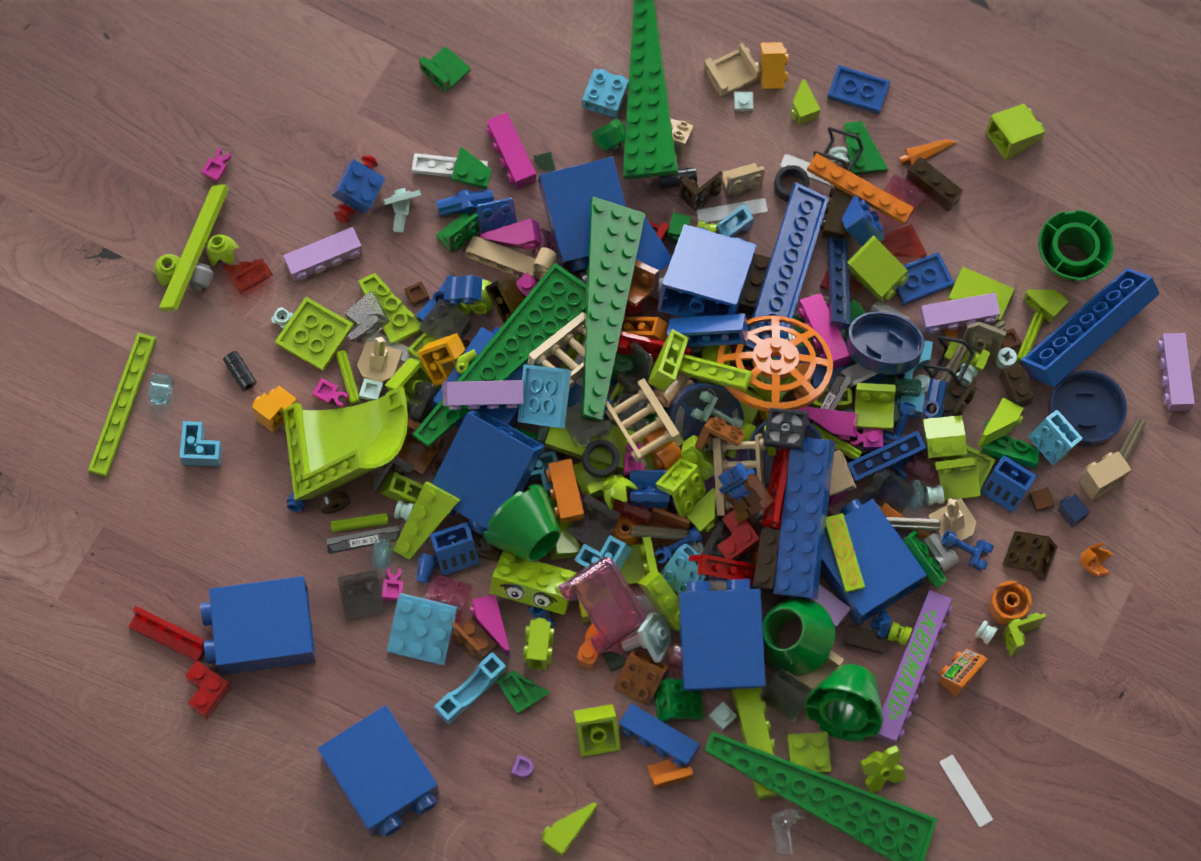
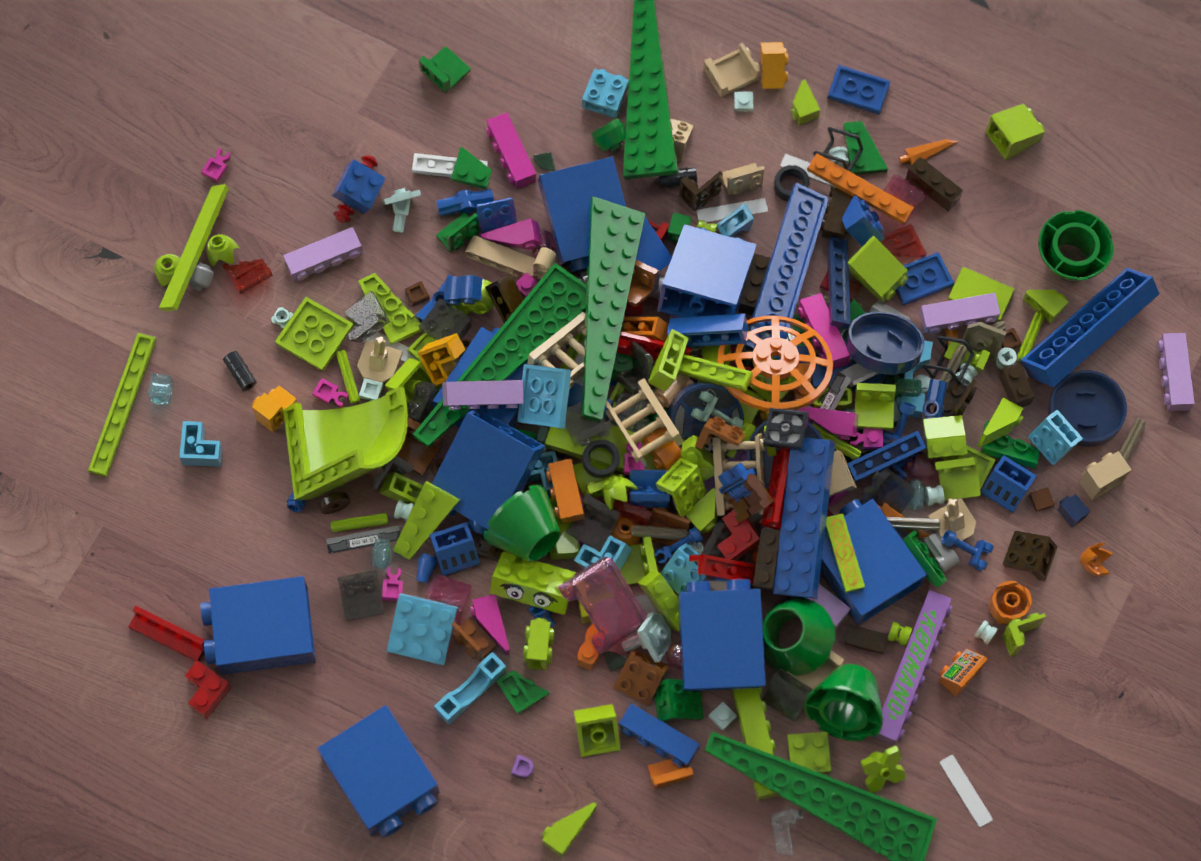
lime arm [455,349,478,374] -> none
blue piece [871,610,892,638] -> none

